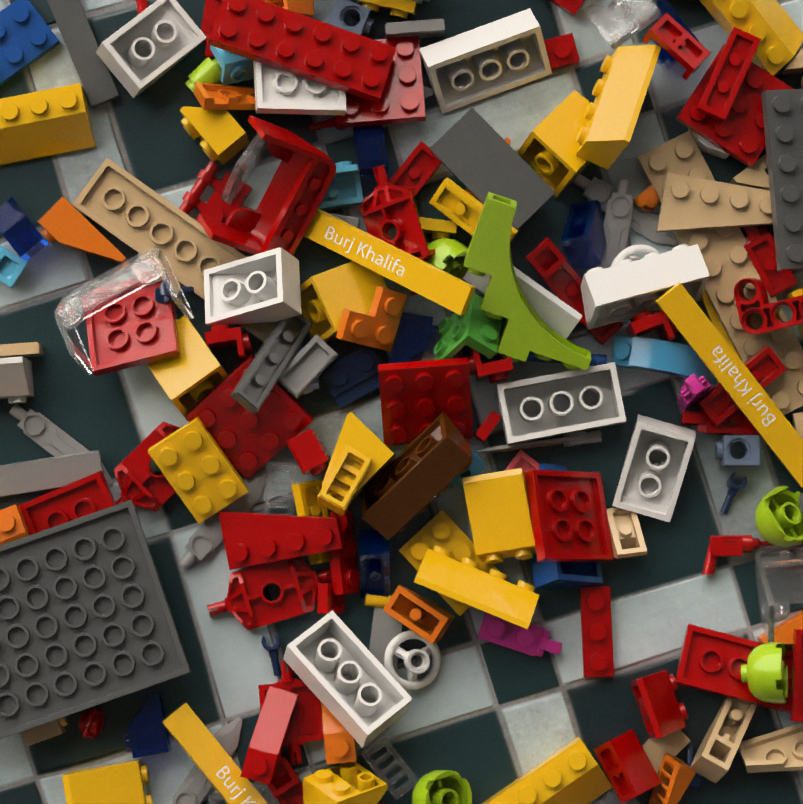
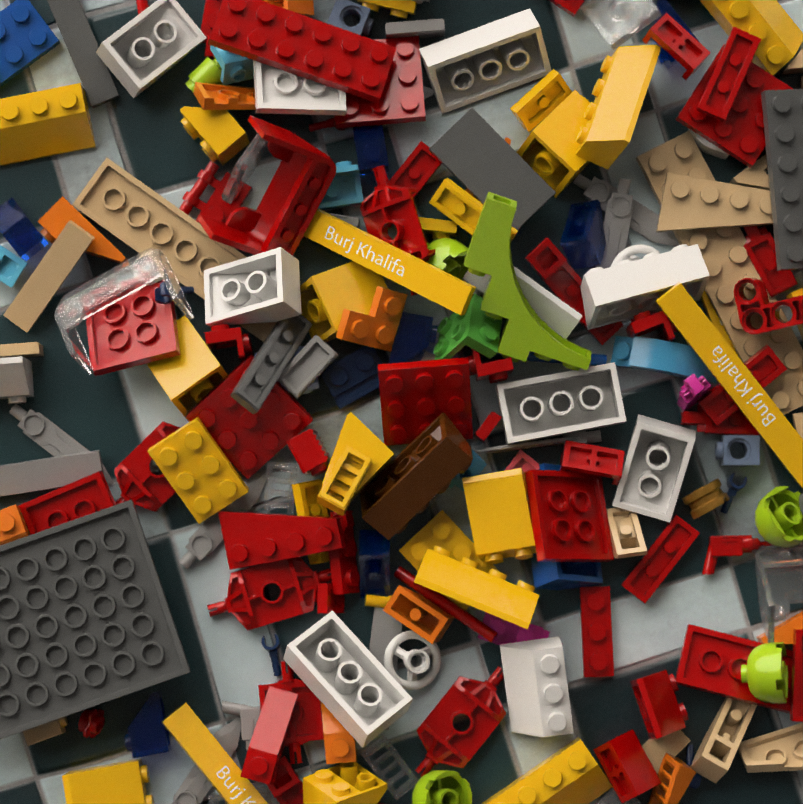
red plate [544,33,580,70] -> none
orange hinge [633,185,660,211] -> none
none -> tan tile [3,220,95,333]
none -> light grey piece [222,700,261,750]
none -> red bar [394,566,498,643]
none -> red plate [415,666,506,776]
none -> white slope [500,636,574,737]
none -> yellow plate [510,69,572,132]
none -> red hinge [559,440,625,486]
none -> red plate [621,514,700,604]
none -> pearl gold wheel [682,478,730,519]

